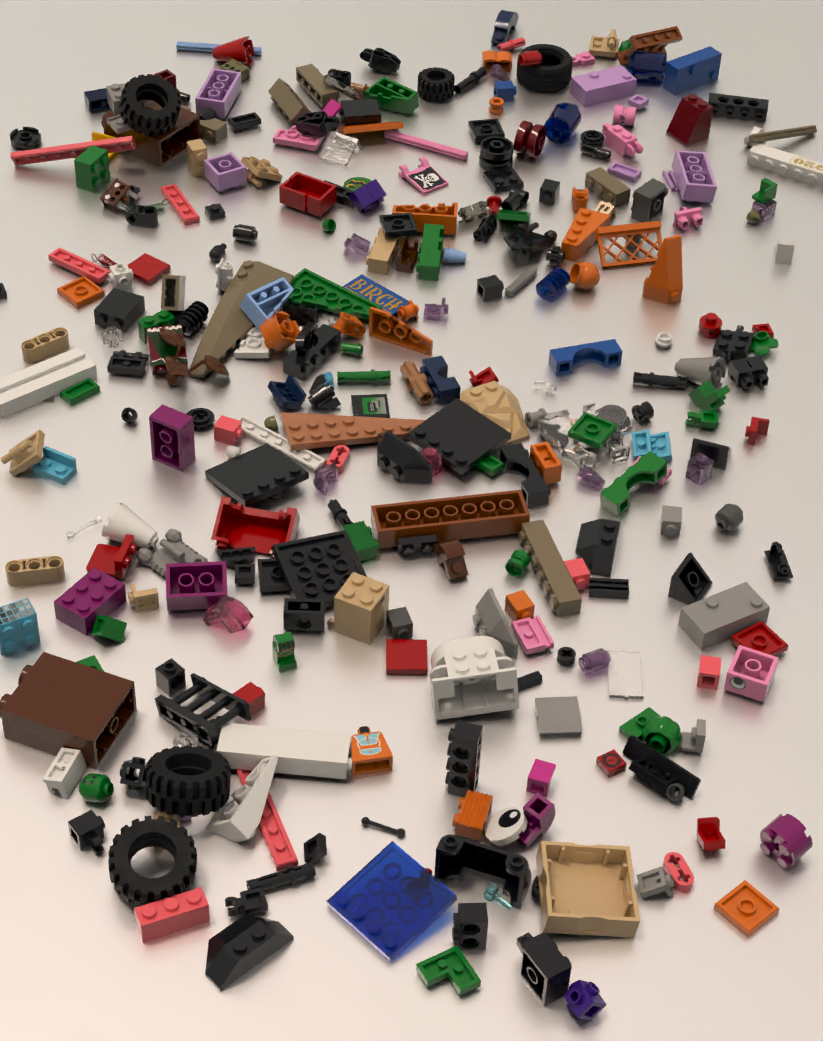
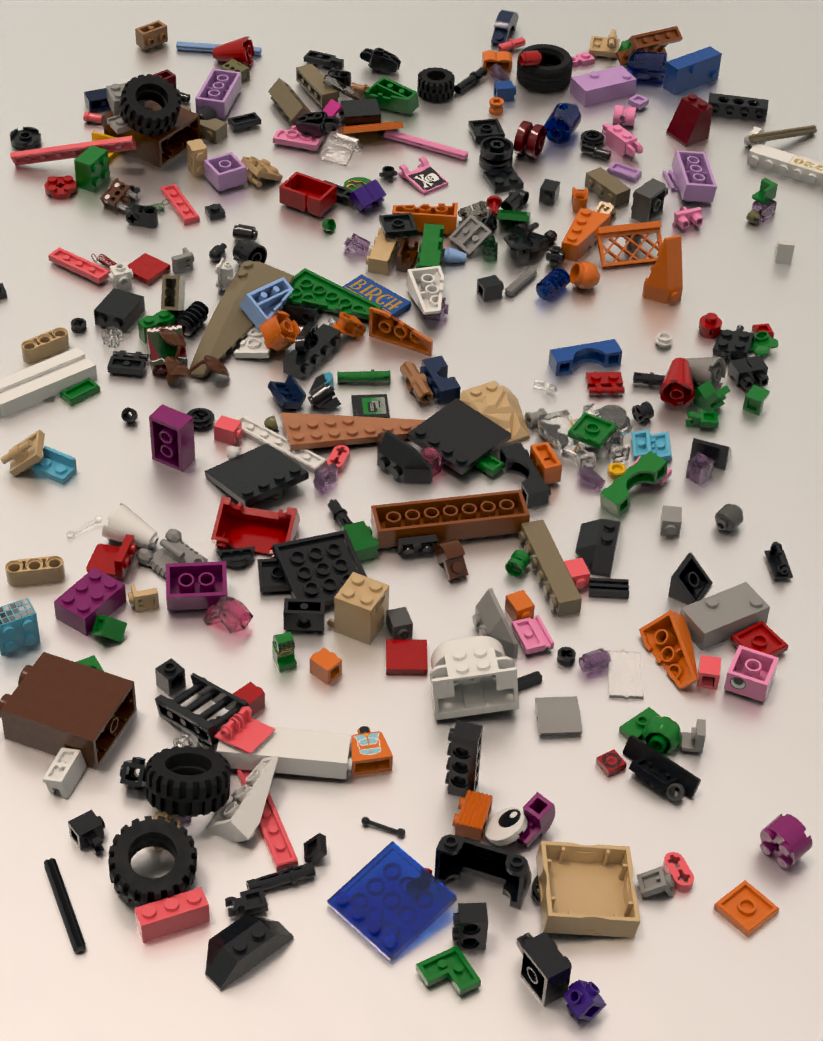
orange tile [57,276,105,309] -> none
green head [79,773,114,803] -> none
black plate [235,564,255,584] -> none
green pin [340,342,363,357] -> none
orange brick [397,300,419,322] -> none
red bracket [469,366,499,387] -> none
clear light blue hand [484,883,512,911] -> none
dark pink panel [526,759,556,797] -> none
red bracket [697,817,726,852] -> none
red bracket [745,417,770,445] -> none
none -> red plate [44,175,77,200]
none -> black axle [44,858,86,953]
none -> black bush [71,318,87,333]
none -> coral pin [83,111,103,124]
none -> medium nougat brick [135,20,168,50]
none -> light grey bracket [171,247,194,274]
none -> coral hinge [214,706,275,754]
none -> black piece [232,240,267,265]
none -> black hinge [304,50,344,70]
none -> orange brick [309,648,342,685]
none -> black plate [379,166,397,180]
none -> white wedge [406,266,444,315]
none -> light grey slope [449,214,493,256]
none -> clear green piece [481,234,498,262]
none -> red plate [585,372,625,396]
none -> yellow tile [607,463,627,479]
none -> orange wedge [639,610,699,690]
none -> red cone [659,358,695,407]
none -> green panel [743,385,770,416]

